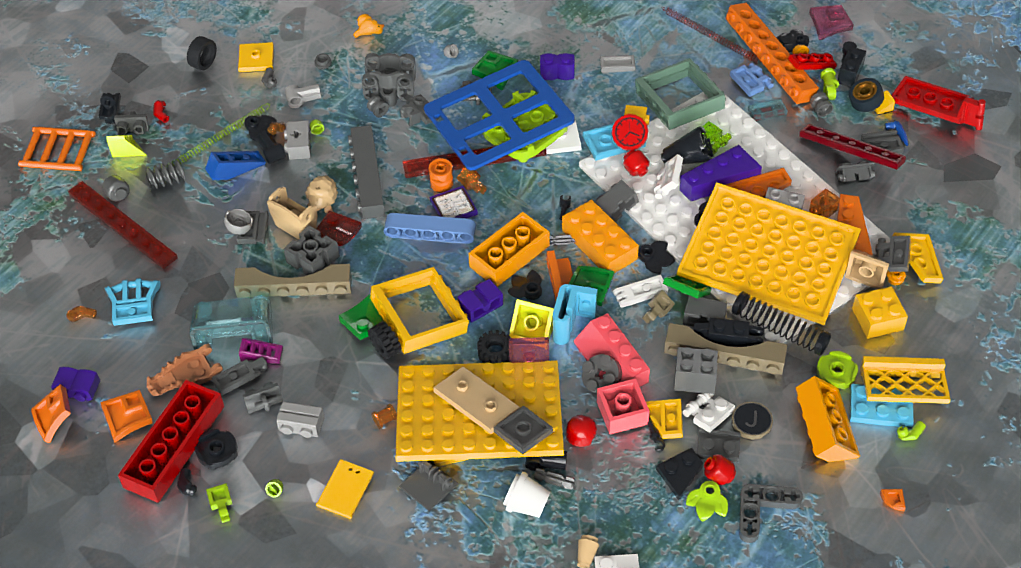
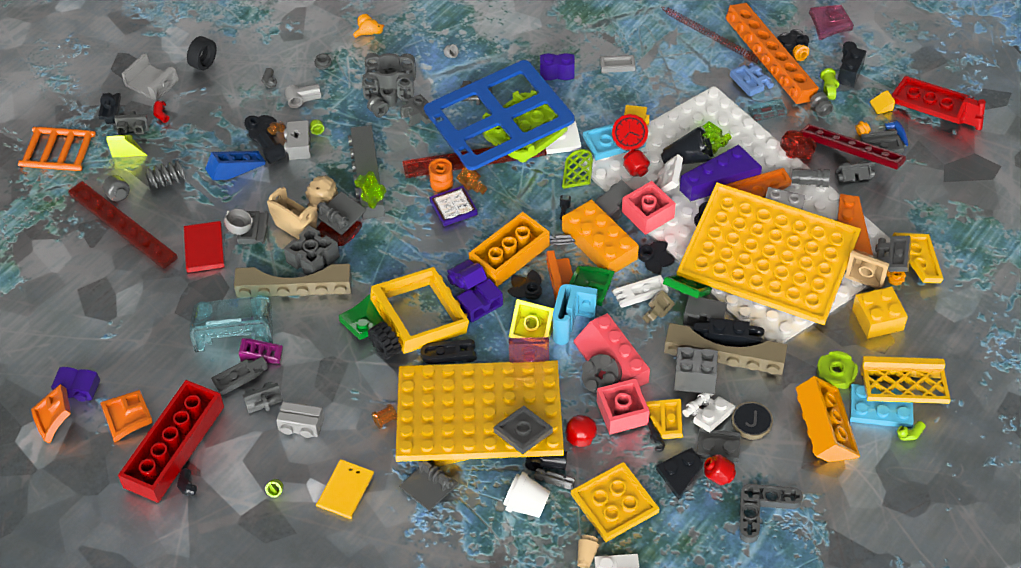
clear orange arm [66,306,97,322] -> none
medium azure plate [105,278,161,326] -> none
nougat animal [147,344,223,396] -> none
lime piece [166,103,270,167] -> none
black plate [195,429,238,470] -> none
lime plate [206,483,232,523] -> none
yellow plate [238,42,274,72] -> none
medium blue beam [384,213,476,244] -> none
tan plate [434,367,520,434] -> none
green plate [472,51,519,90] -> none
black tyre [477,330,513,363] -> none
sand green window [635,58,726,130] -> none
lime plate [686,481,728,522] -> none
black piece [732,291,831,356] -> none
red tile [788,53,837,70] -> none
clear orange brick [809,188,840,218] -> none
black wheel [849,78,884,112] -> none
orange tile [880,489,906,511] -> none
none -> light grey panel [122,53,179,101]
none -> red tile [184,221,225,273]
none -> dark grey hinge [317,192,367,235]
none -> clear neon green hips [354,171,386,209]
none -> black plate [420,339,477,364]
none -> dark purple brick [447,259,487,290]
none -> lime window [562,149,593,189]
none -> yellow plate [571,462,659,543]
none -> coral brick [622,181,676,235]
none -> clear red plate [780,130,817,159]
none -> dark grey axle [792,169,830,188]
none -> light orange plate [855,121,871,138]

